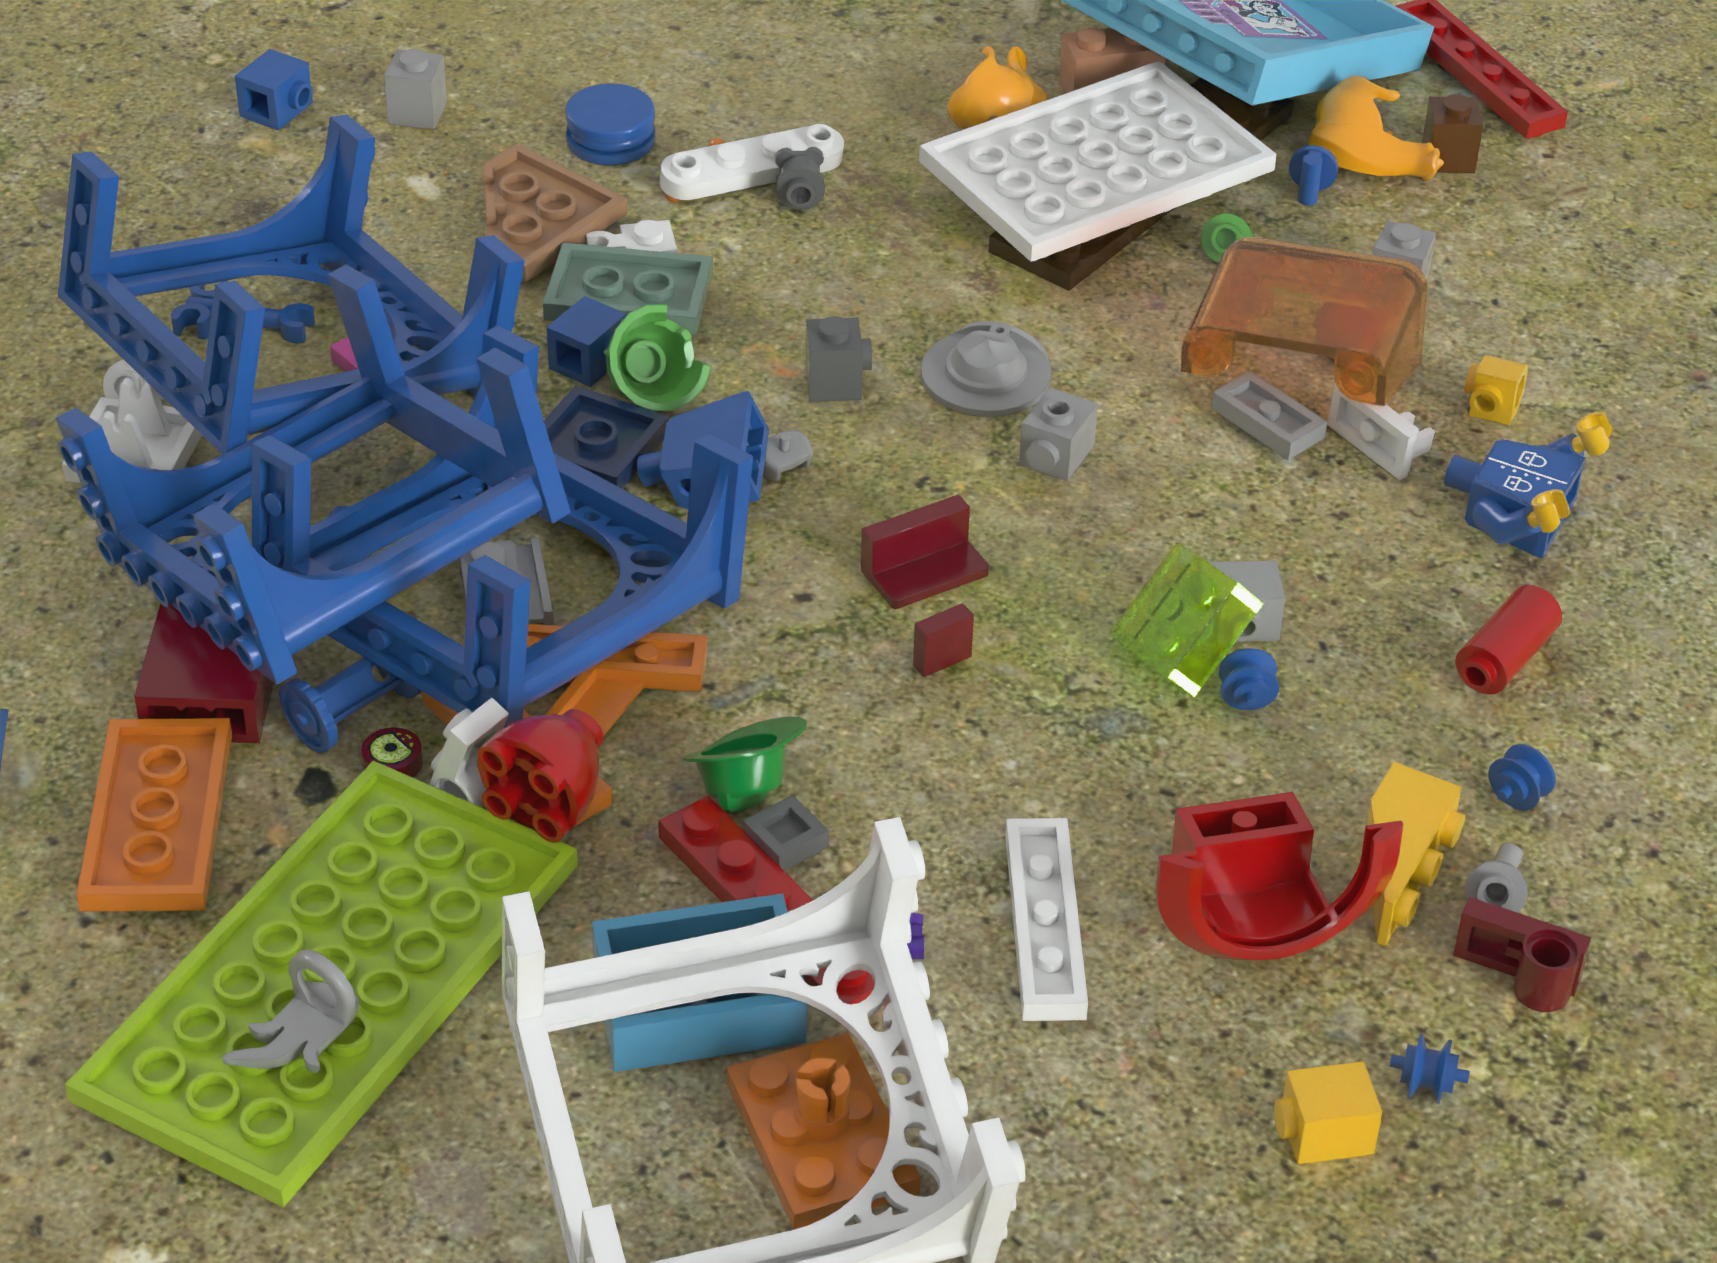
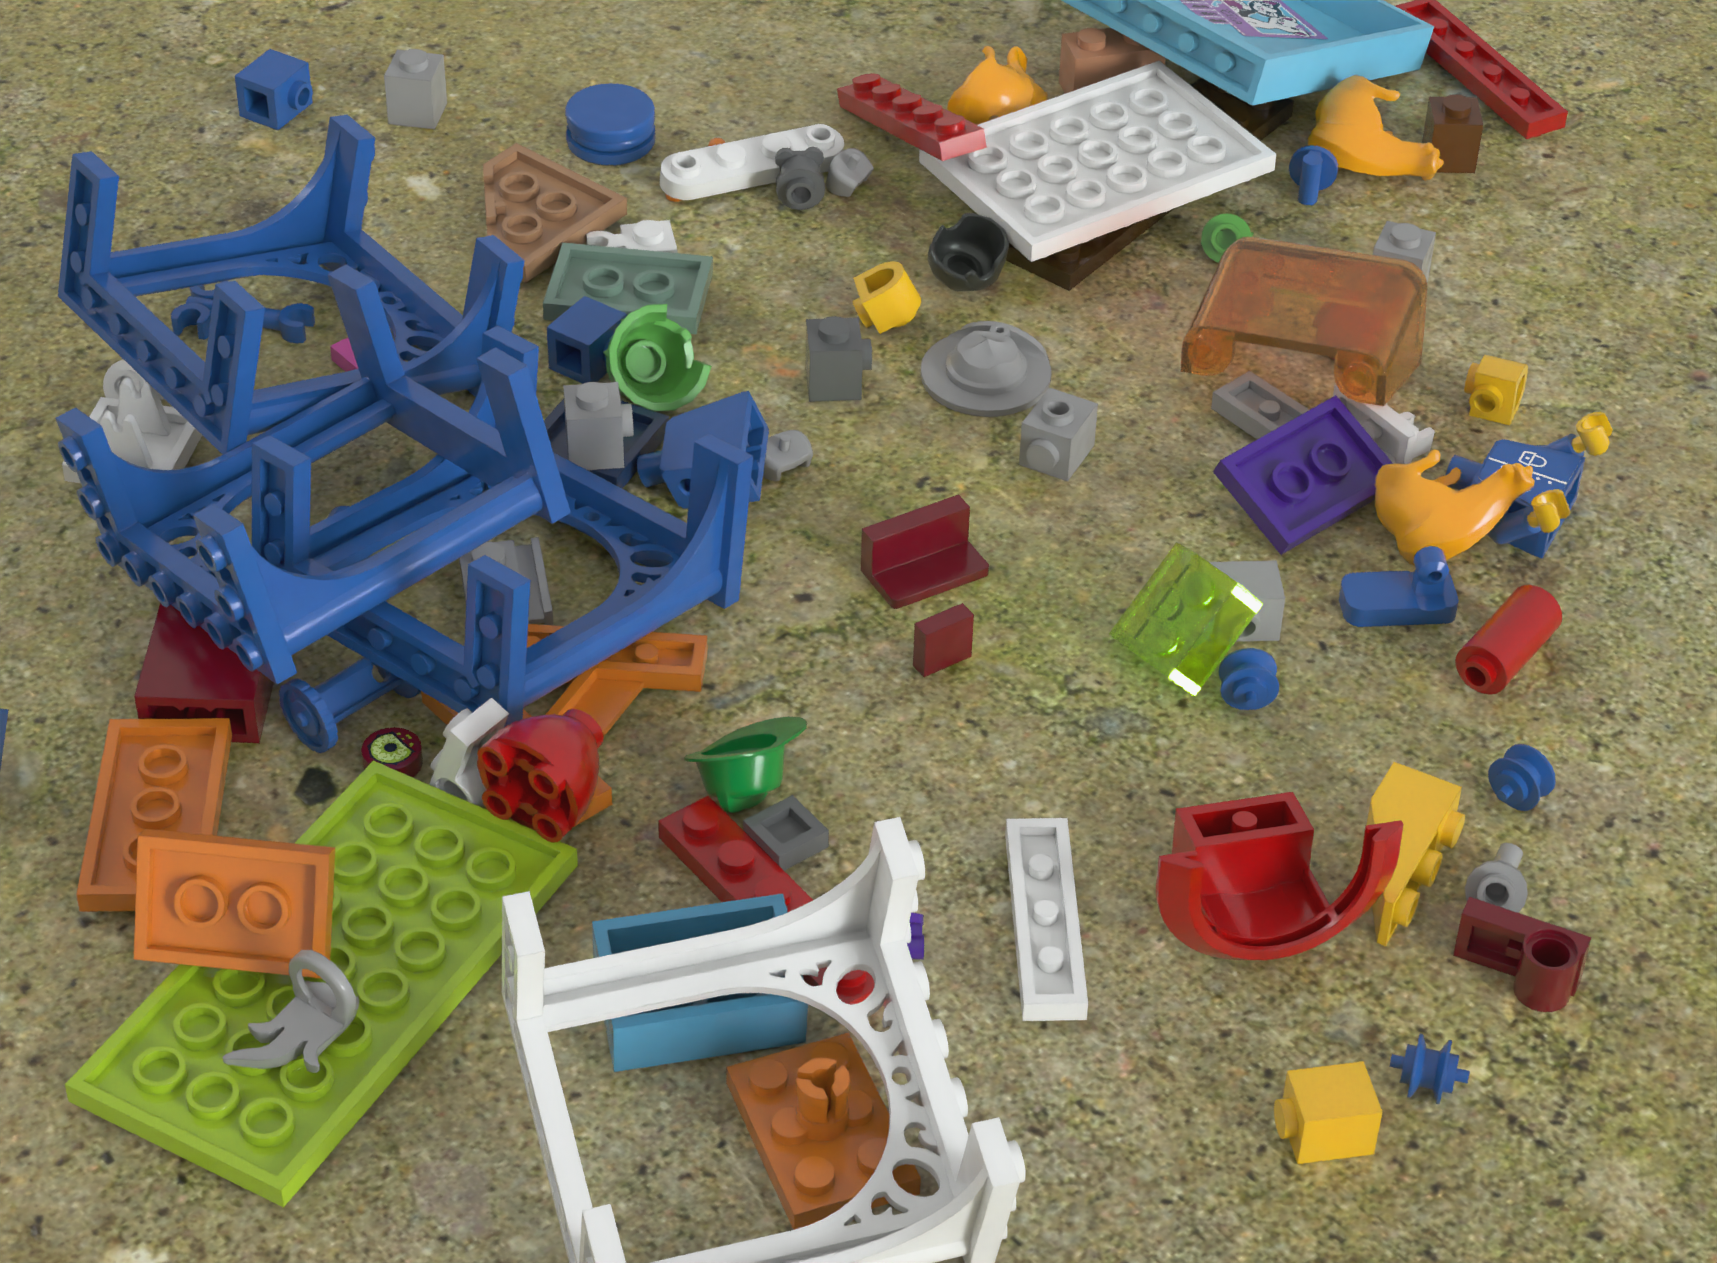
none -> orange plate [134,829,335,979]
none -> light grey brick [563,382,633,470]
none -> light grey piece [826,148,874,197]
none -> red plate [837,73,987,161]
none -> yellow plate [852,261,921,334]
none -> pearl dark grey hair [927,213,1009,291]
none -> dark purple plate [1213,395,1393,555]
none -> blue piece [1339,546,1459,627]
none -> light orange piece [1375,449,1534,565]

